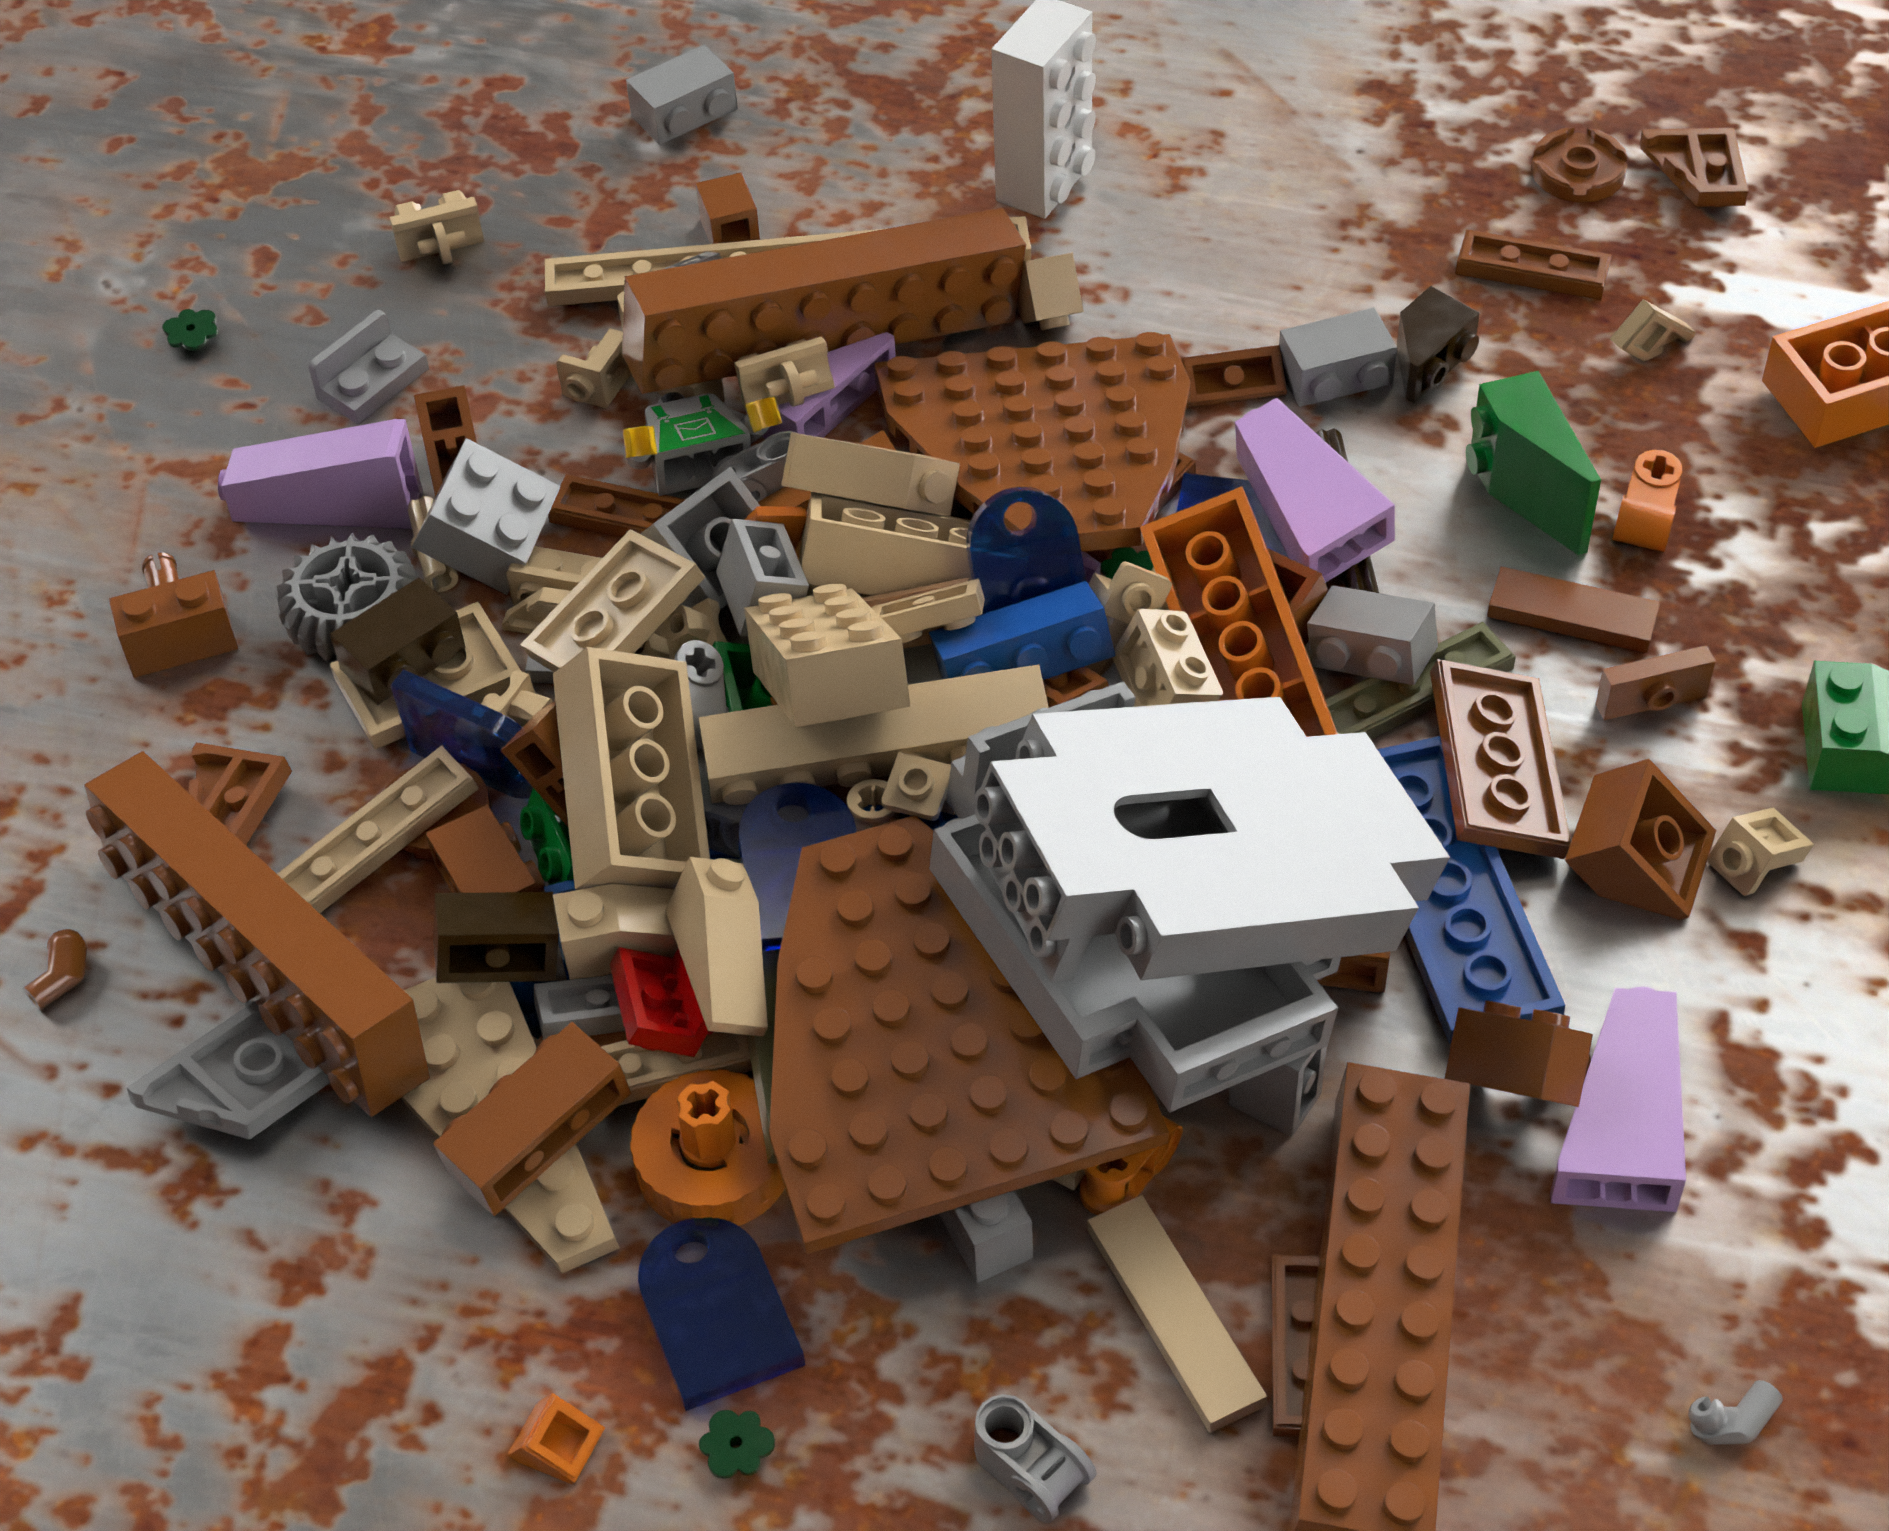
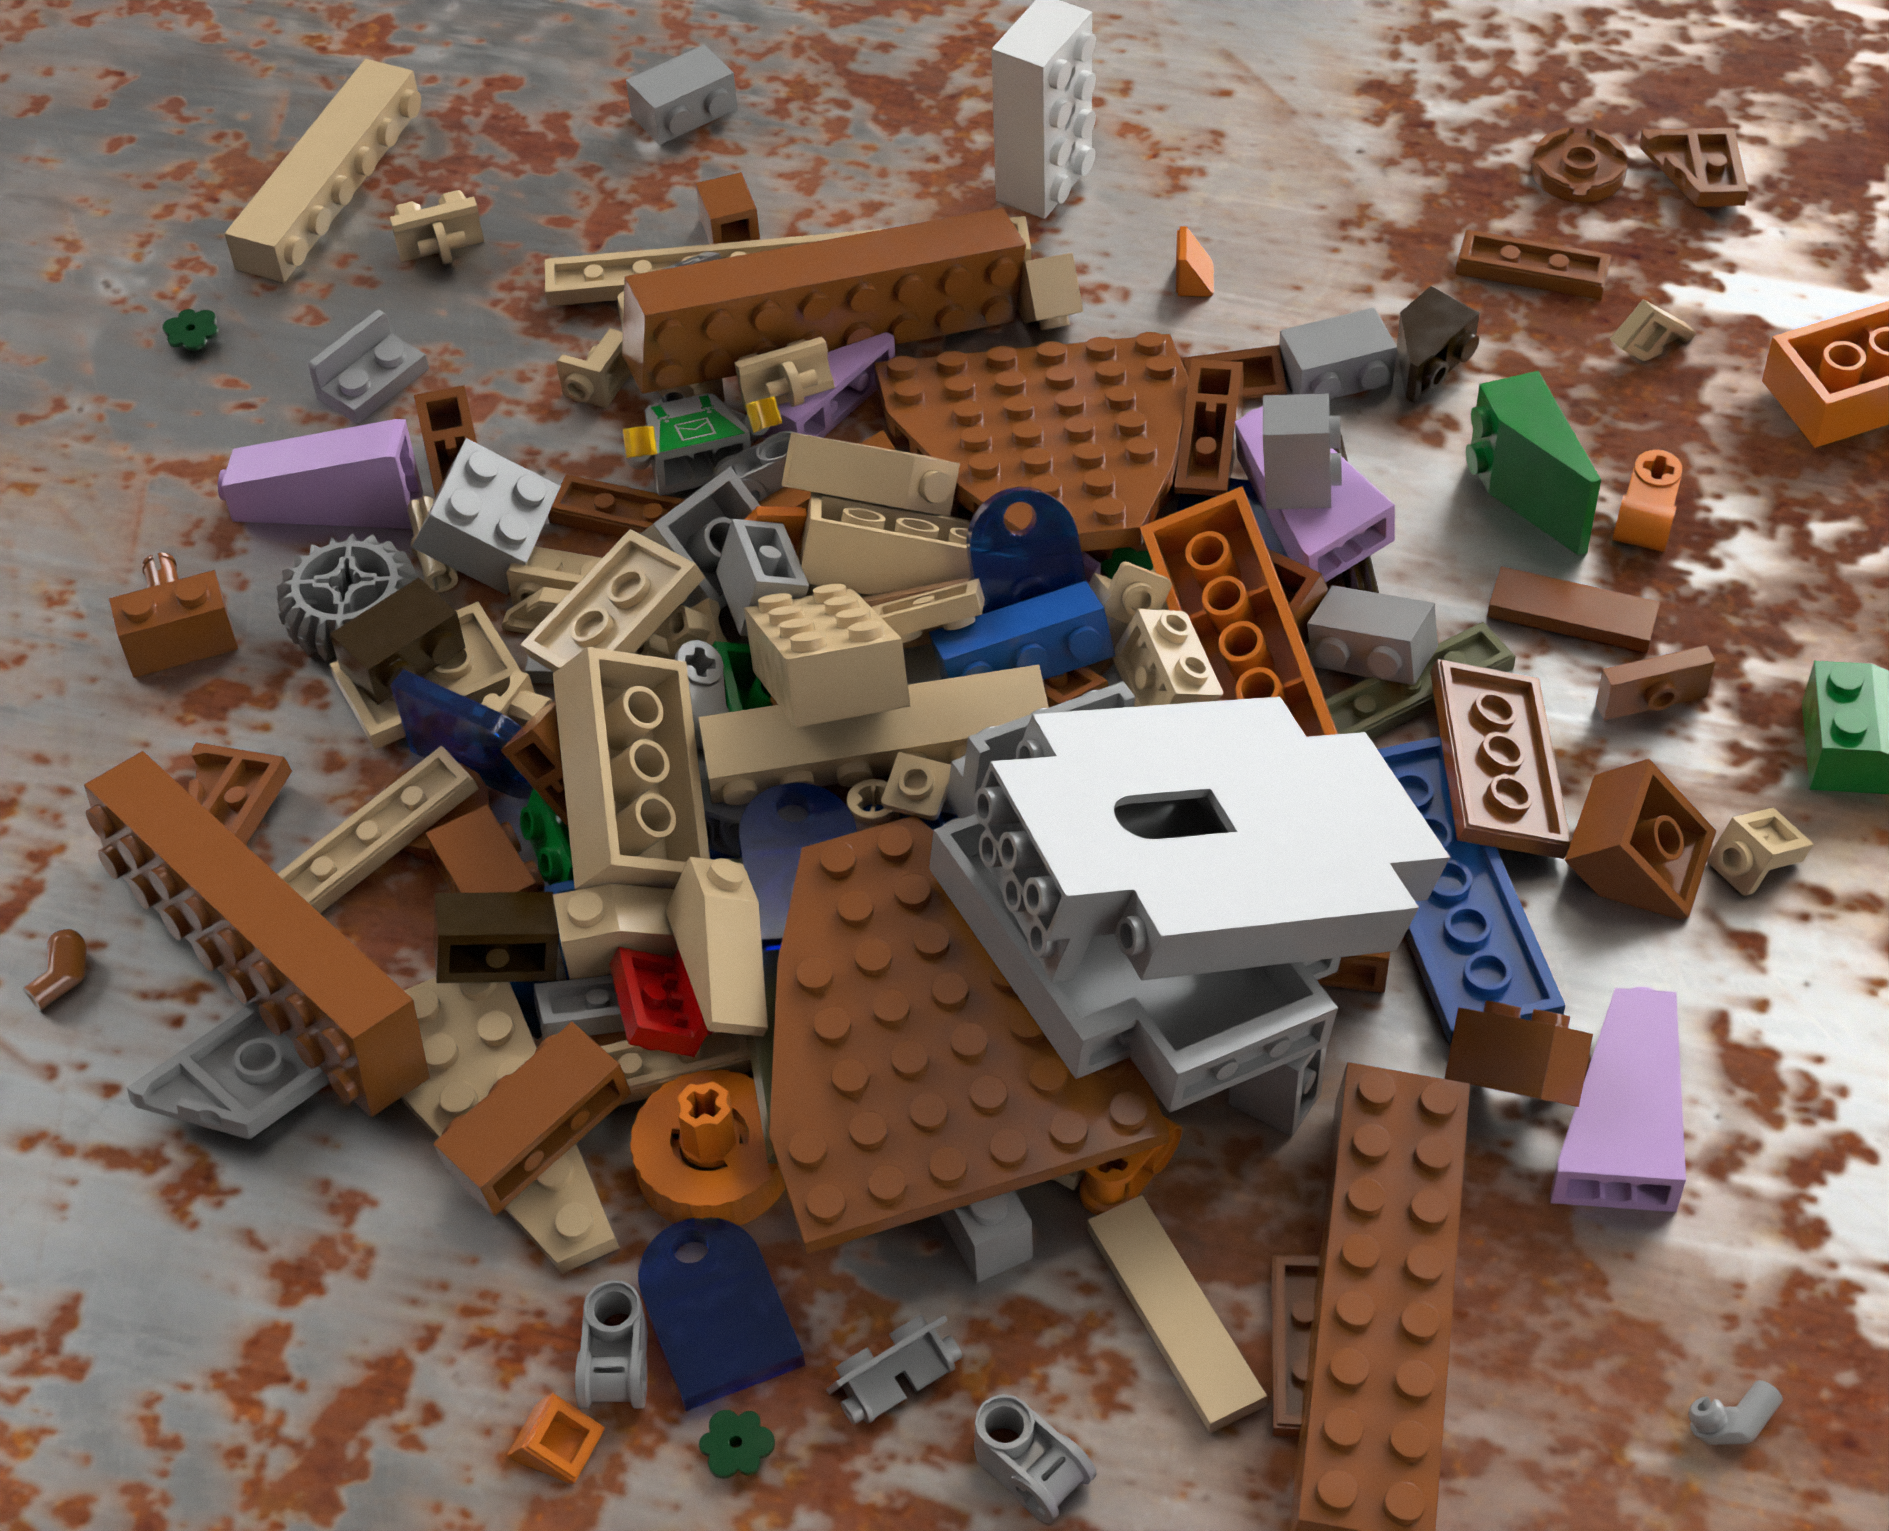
none -> tan brick [224,59,421,283]
none -> light grey piece [575,1280,648,1409]
none -> light grey hinge [826,1314,962,1425]
none -> dark orange slope [1174,359,1243,496]
none -> orange slope [1176,226,1214,297]
none -> light grey brick [1263,393,1342,509]

